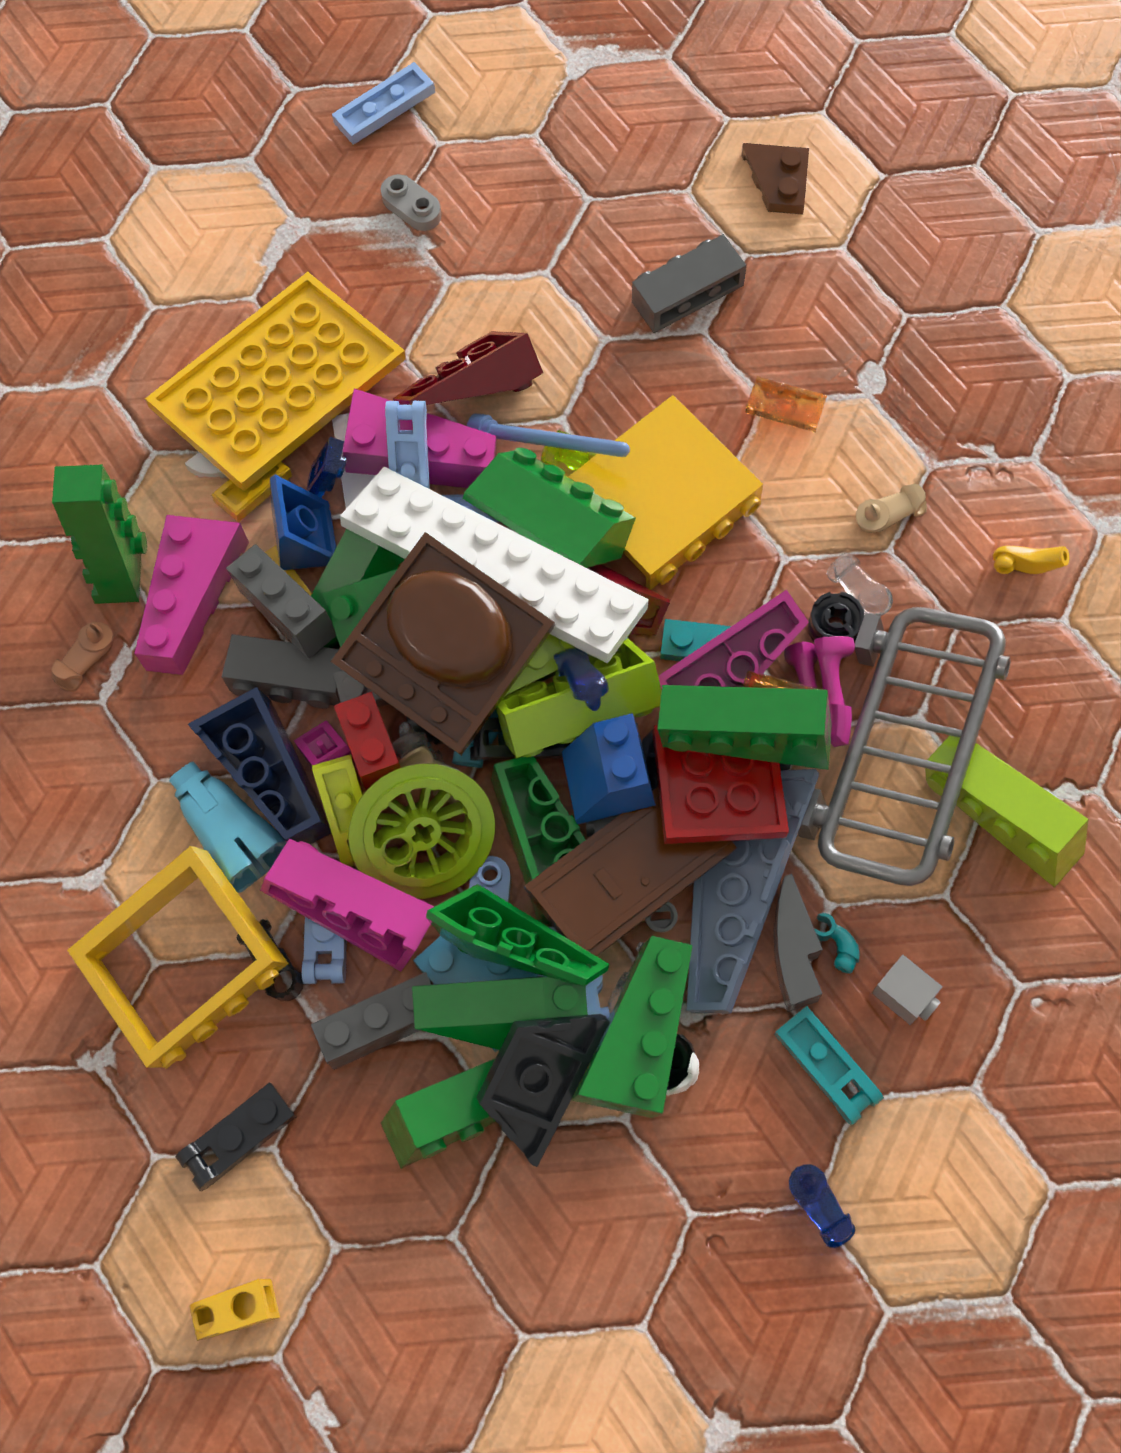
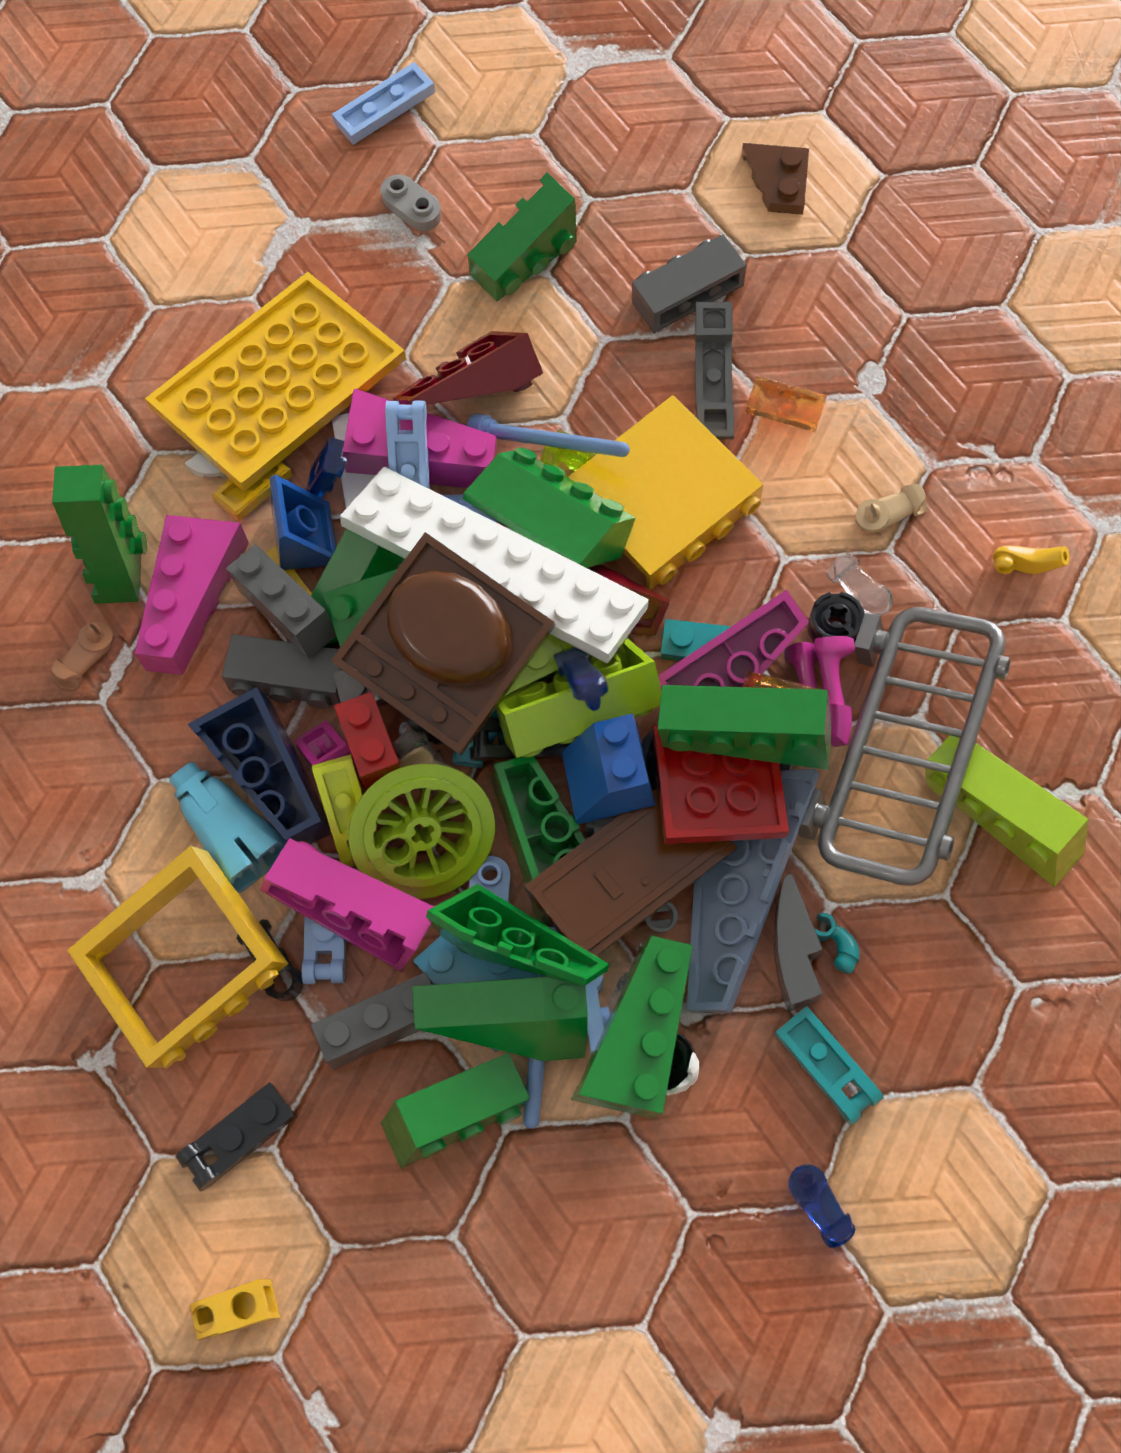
black wing [476,1014,610,1167] -> none
light grey brick [872,955,943,1025] -> none
none -> green wedge [467,172,577,302]
none -> dark grey slope [695,302,734,439]

